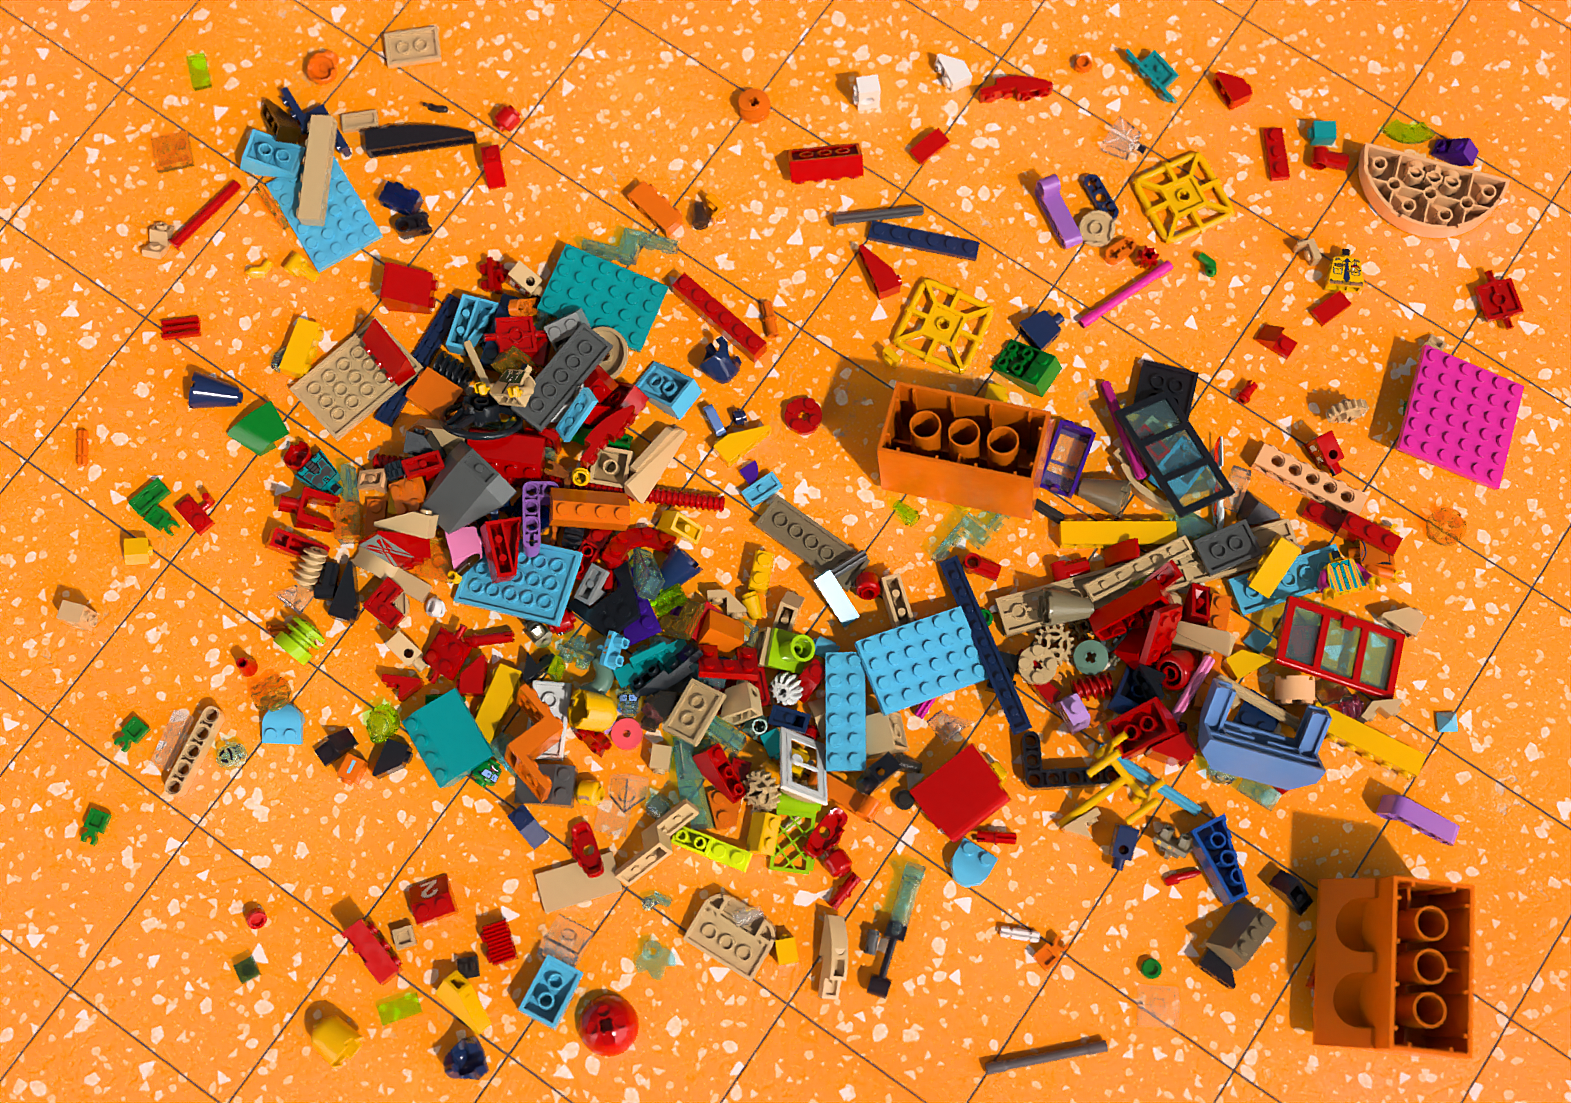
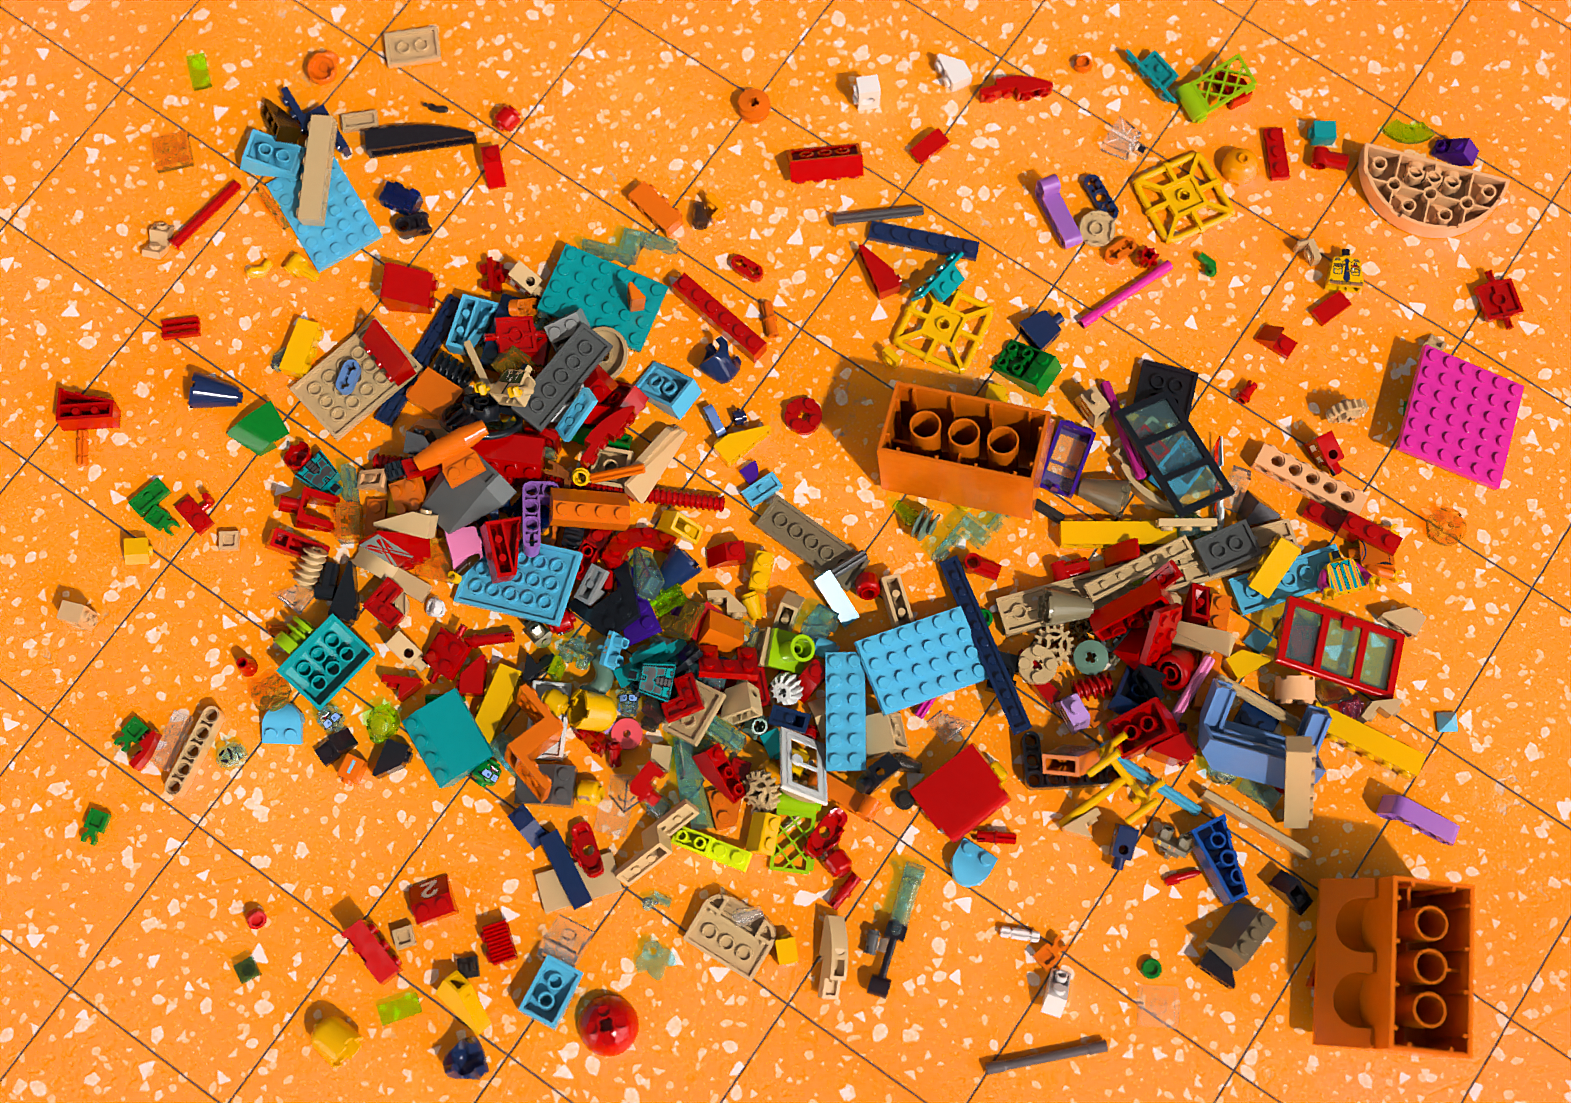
none -> red wedge [55,388,121,431]
none -> red slope [128,730,162,771]
none -> tan plate [219,531,240,552]
none -> teal slope [276,613,375,711]
none -> clear light blue head [316,704,346,734]
none -> medium blue beam [336,359,362,395]
none -> orange plate [413,420,489,489]
none -> dark blue tile [539,829,593,910]
none -> yellow head [541,688,571,717]
none -> orange axle [590,463,646,483]
none -> red pin [607,741,622,768]
none -> orange slope [626,282,646,312]
none -> torso [628,661,677,702]
none -> red hips [629,759,668,807]
none -> red plate [661,672,705,723]
none -> red slope [707,540,747,569]
none -> red beam [731,255,763,283]
none -> clear light blue slope [799,603,840,639]
none -> teal bracket [911,251,965,303]
none -> sand green piece [911,508,940,542]
none -> white slope [1041,968,1071,1018]
none -> orange brick [1042,744,1100,777]
none -> tan torso [1073,386,1110,429]
none -> tan plate [1155,518,1217,531]
none -> lime piece [1175,53,1258,124]
none -> tan tile [1200,789,1313,861]
none -> light orange cylinder [1221,148,1259,186]
none -> tan brick [1283,736,1316,829]

